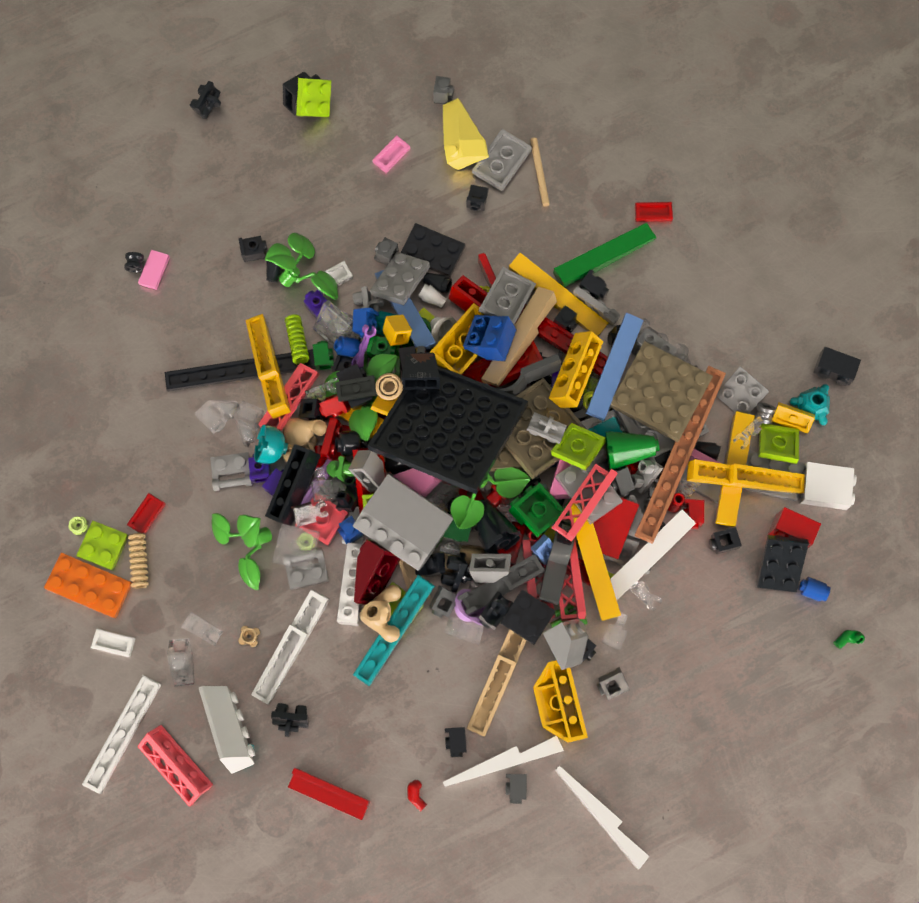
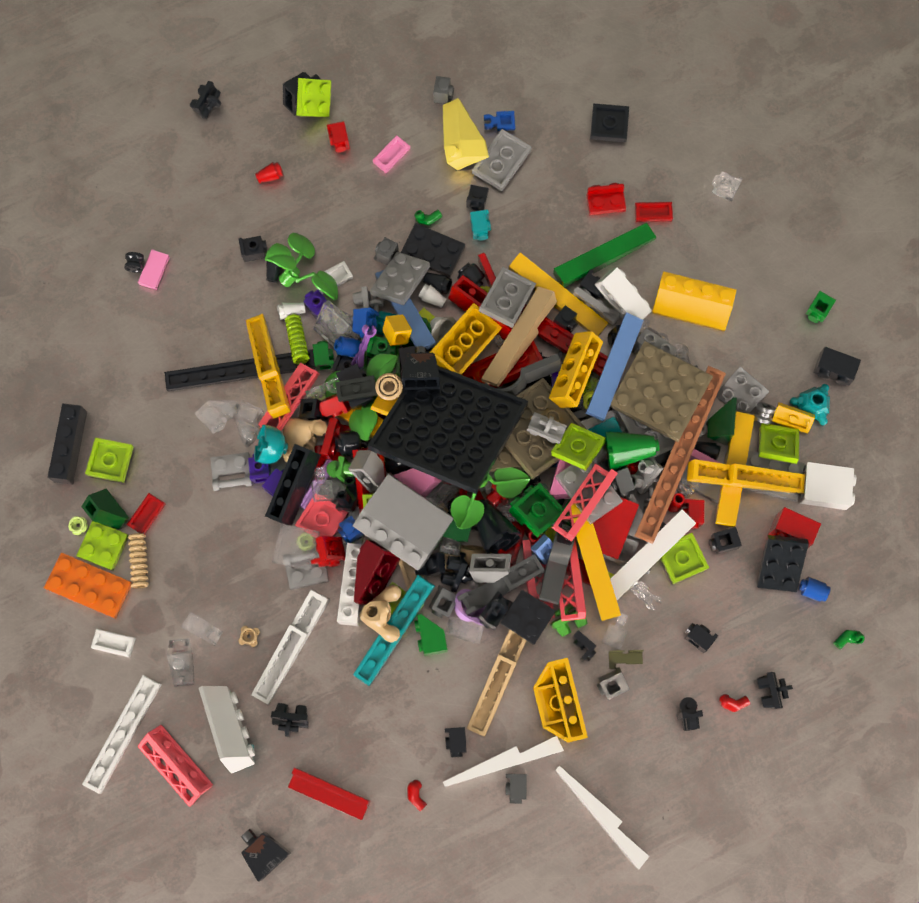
bright green plant [211,513,272,590] -> none
clear smoke plate [292,501,329,527] -> none
blue slope [463,315,517,361] -> none
tan bar [530,138,550,207] -> none
light grey slope [543,618,588,670] -> none
clear plate [733,416,764,449] -> none
none -> black brick [48,403,87,485]
none -> dark green slope [81,488,129,530]
none -> lime plate [85,438,134,483]
none -> torso [241,829,291,882]
none -> red cone [255,162,284,183]
none -> white cone [277,302,306,320]
none -> red bracket [310,536,346,567]
none -> red brick [327,121,350,152]
none -> green arm [414,209,443,225]
none -> green slope [414,614,448,656]
none -> black head [457,262,485,287]
none -> teal brick [470,210,491,240]
none -> blue plate [484,111,515,131]
none -> red bracket [586,183,626,216]
none -> black plate [590,103,629,142]
none -> white brick [595,267,652,320]
none -> olive piece [609,650,644,669]
none -> yellow slope [652,271,736,331]
none -> lime plate [660,533,709,584]
none -> black hips [677,697,703,731]
none -> black brick [684,623,718,653]
none -> dark green slope [706,397,737,445]
none -> clear brick [711,172,742,202]
none -> red arm [719,694,750,712]
none -> black hips [757,672,793,709]
none -> green brick [806,291,836,323]

